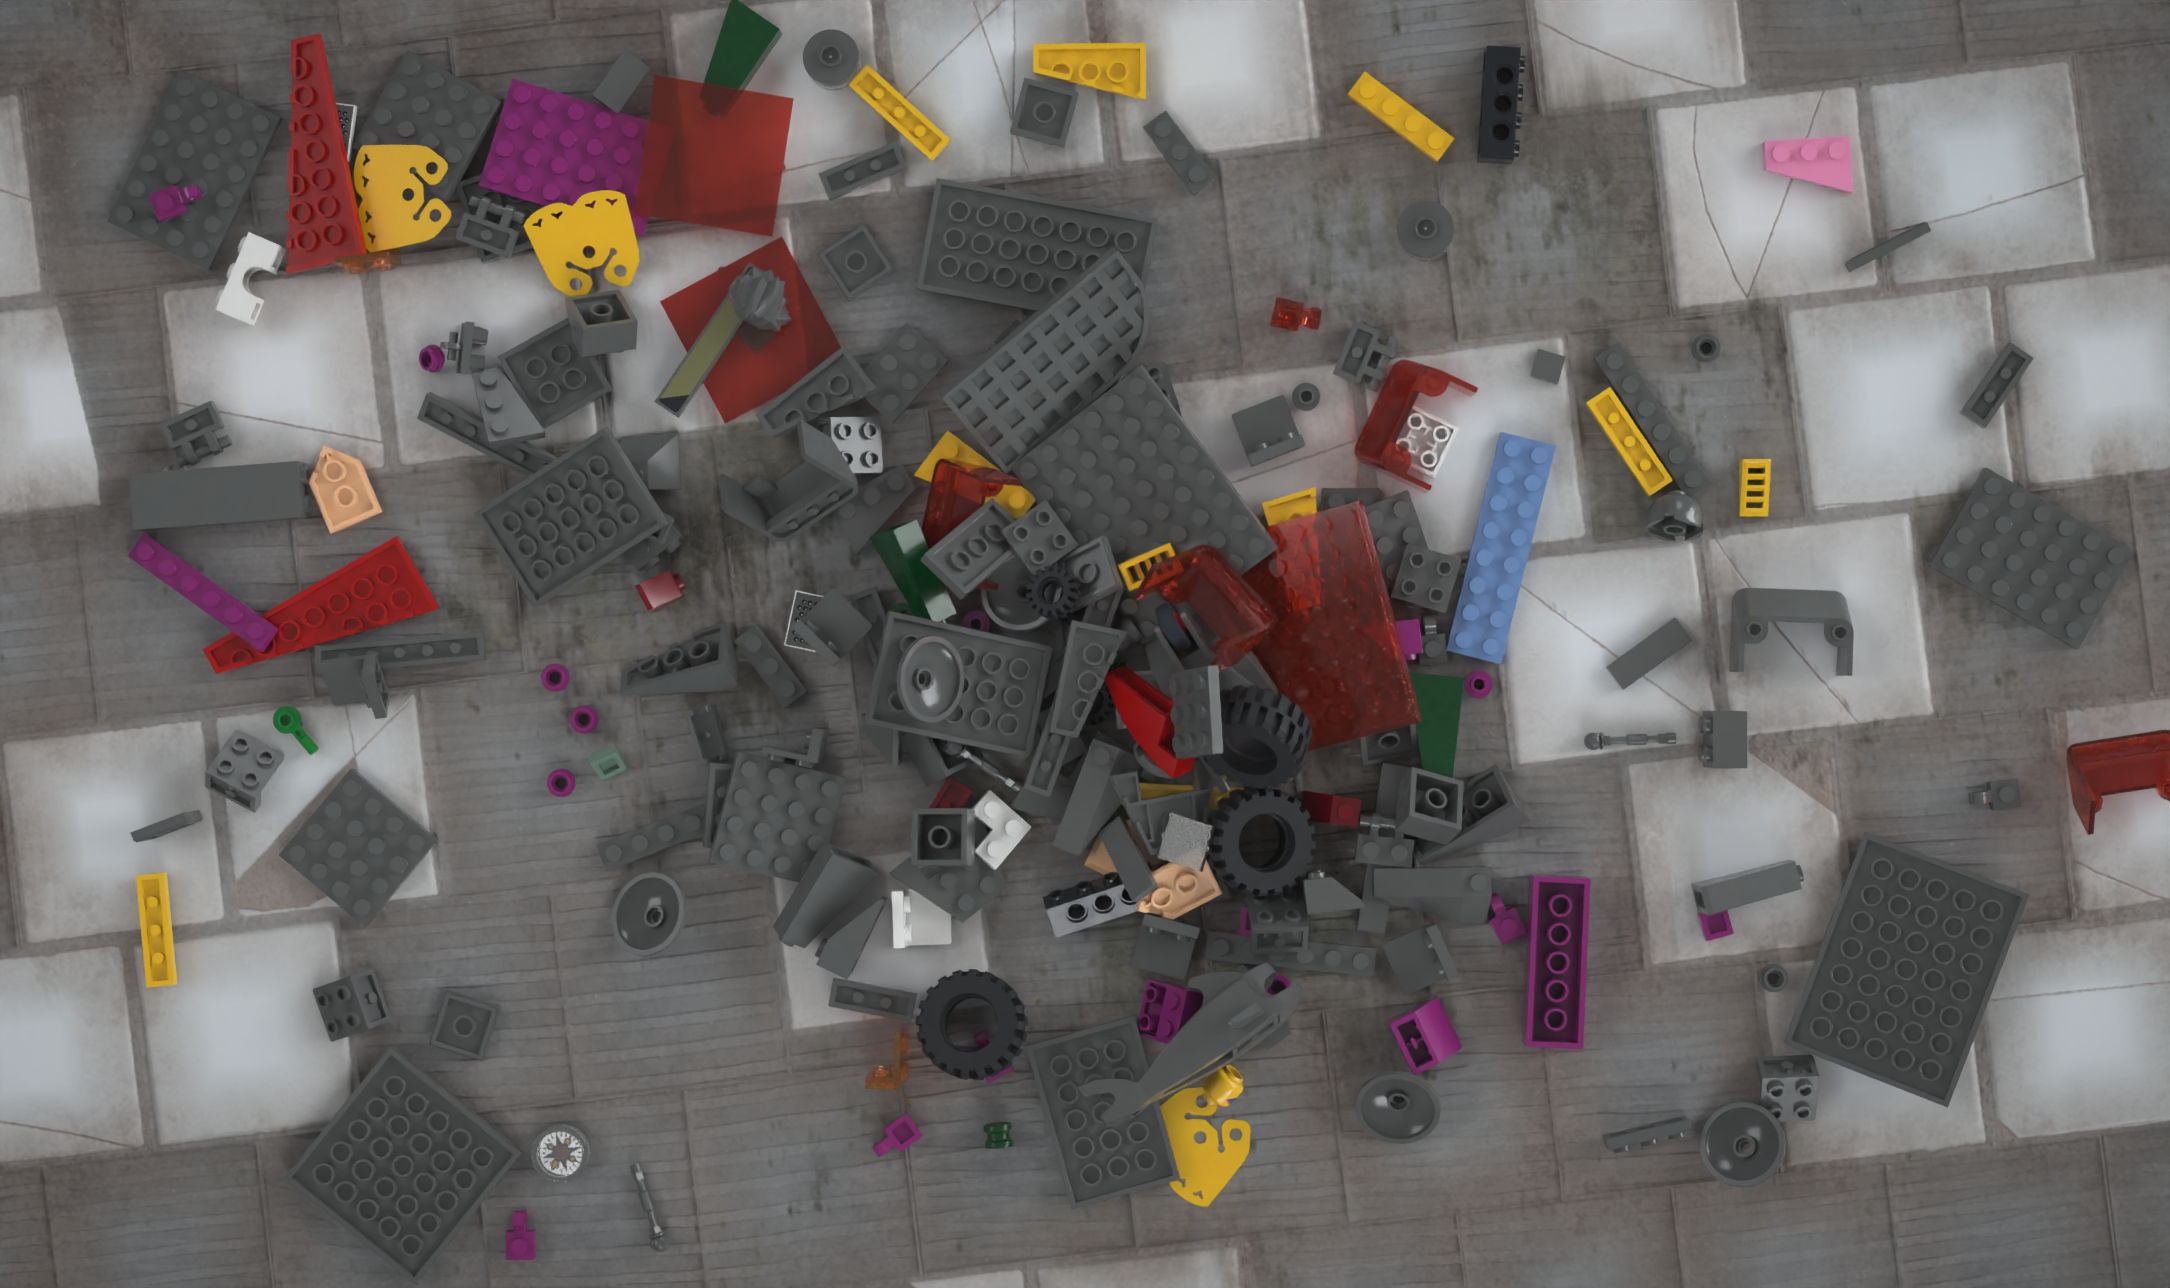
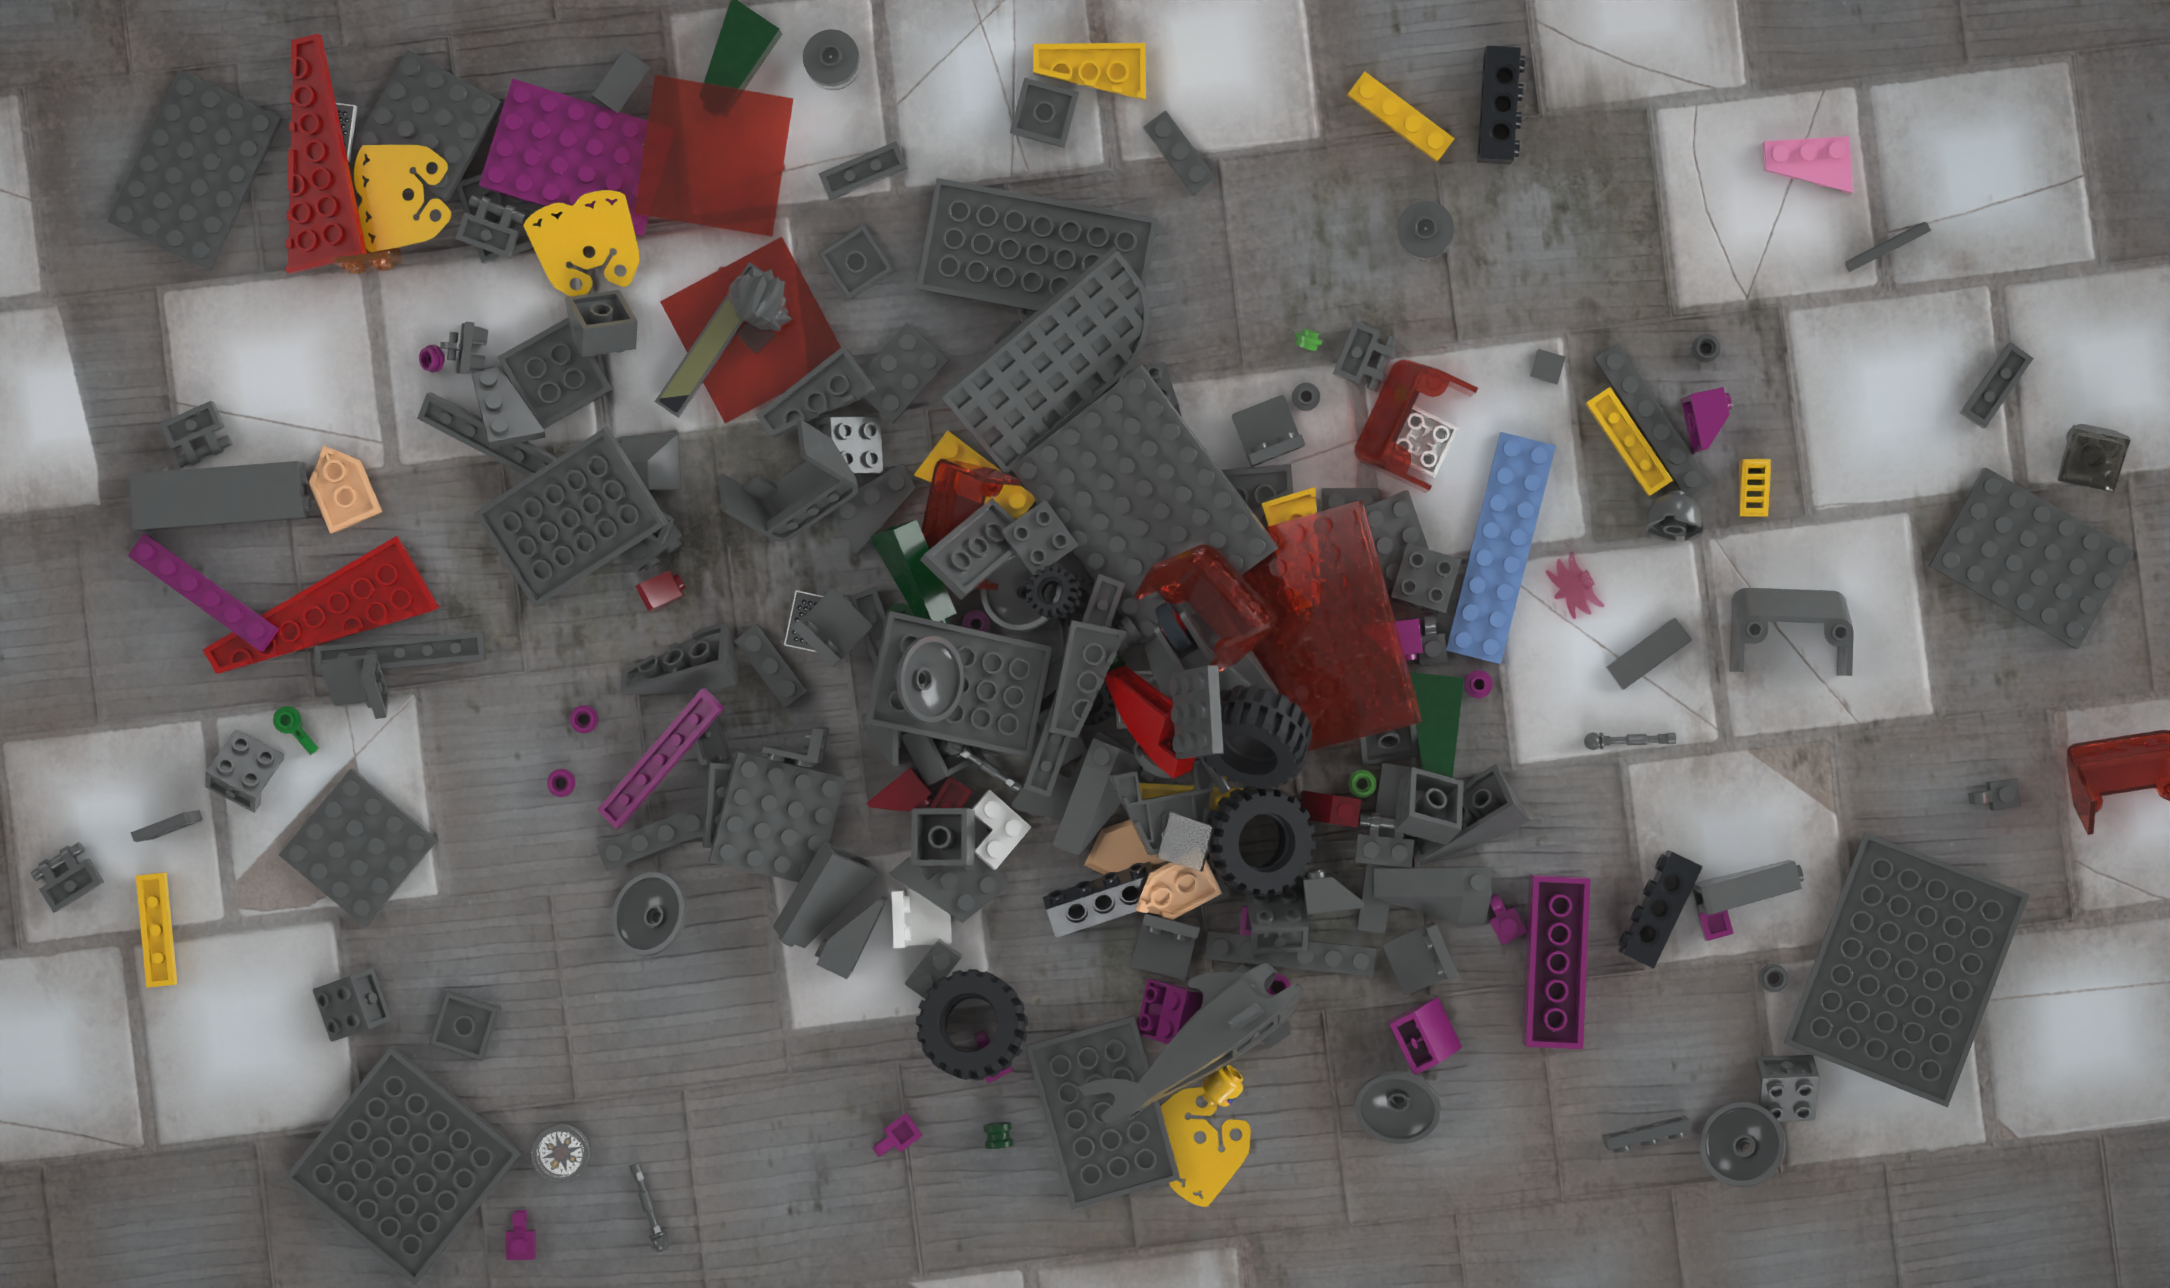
magenta plate [148,184,203,222] -> none
white arch [215,232,286,326] -> none
magenta plate [541,664,570,692] -> none
sand green plate [588,744,627,781] -> none
dark grey plate [828,977,917,1022] -> none
yellow plate [848,64,951,162] -> none
clear orange bracket [865,1027,909,1089] -> none
dark grey tile [1057,536,1123,611] -> none
dark grey tile [1098,816,1158,902] -> none
yellow slope [1117,542,1181,592] -> none
clear red plate [1270,297,1322,331] -> none
dark grey brick [1698,711,1747,768] -> none
none -> dark grey plate [31,842,104,913]
none -> magenta plate [597,688,725,829]
none -> dark red slope [866,767,933,812]
none -> dark grey plate [905,938,962,1000]
none -> dark grey wing [1221,464,1293,510]
none -> bright green plate [1295,328,1323,351]
none -> bright green plate [1348,770,1376,798]
none -> clear pink piece [1546,551,1605,619]
none -> black brick [1618,850,1703,969]
none -> magenta slope [1680,387,1732,454]
none -> clear smoke slope [2057,424,2131,492]

